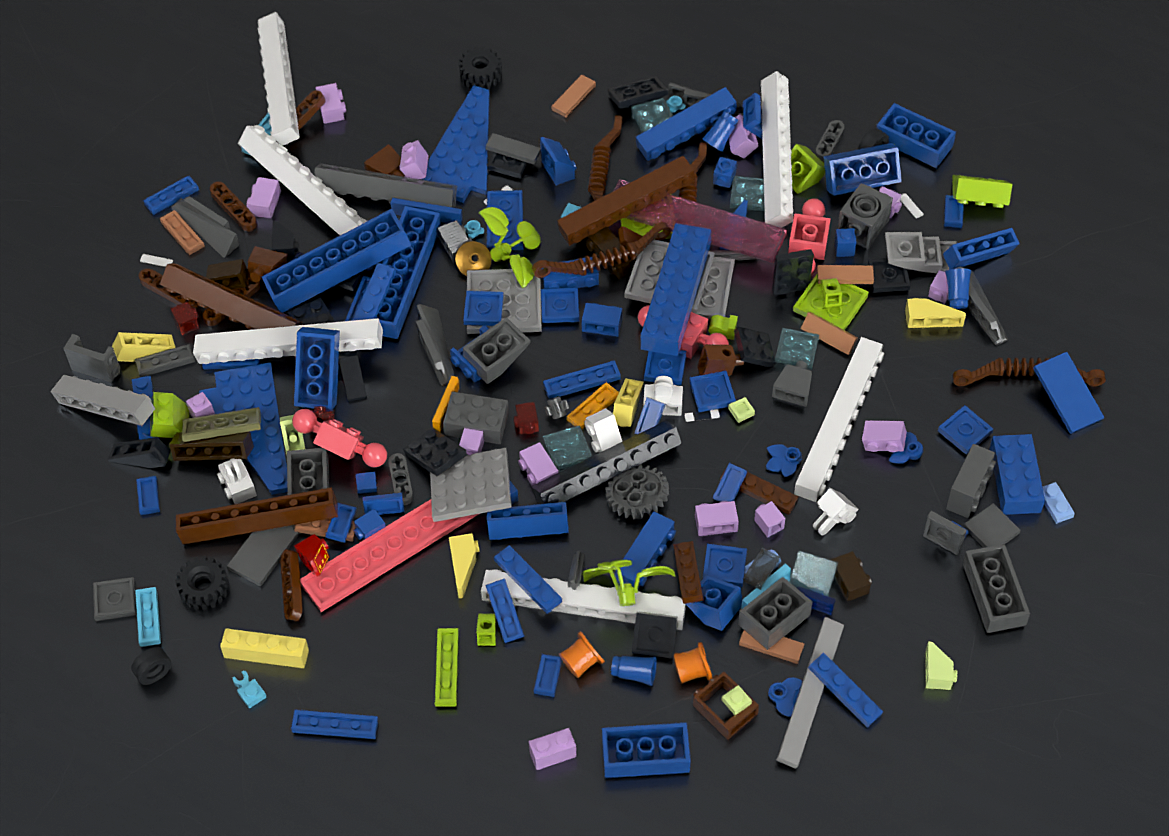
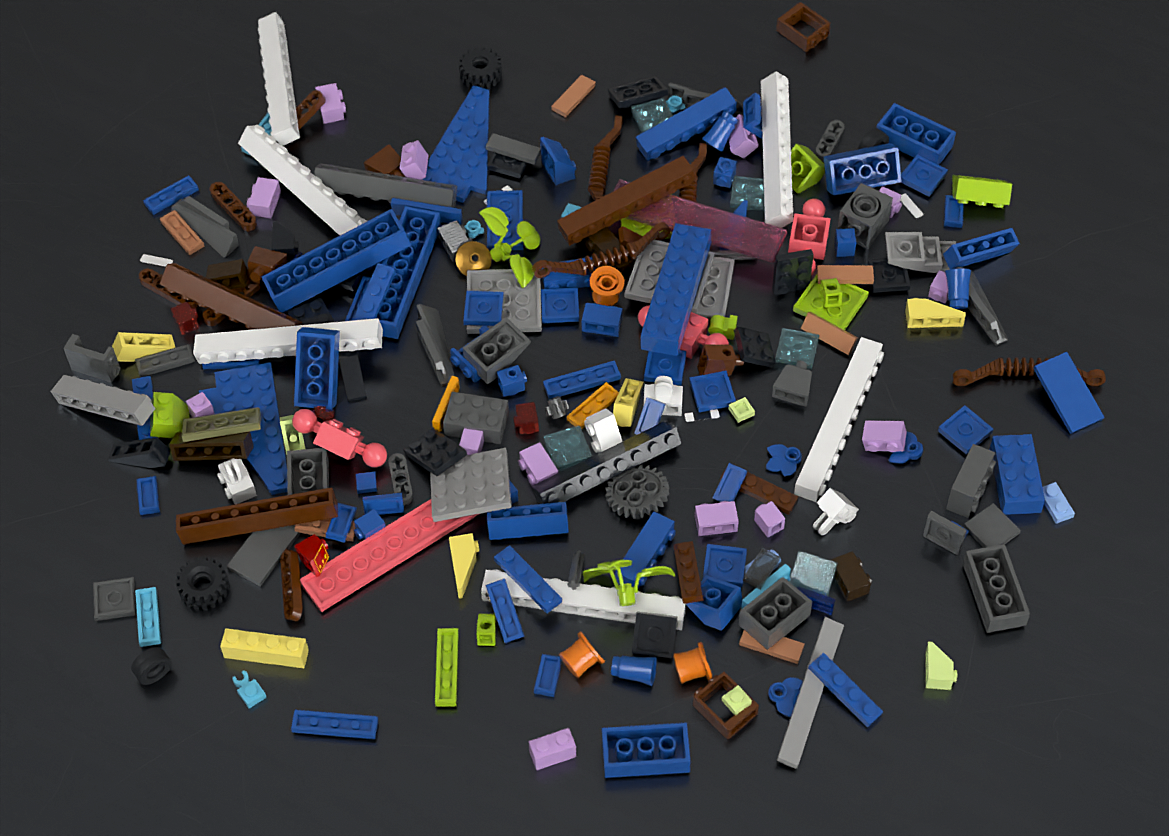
none -> blue brick [497,365,527,397]
none -> orange piece [590,266,624,306]
none -> reddish brown window [776,2,830,52]
none -> blue plate [901,154,948,196]

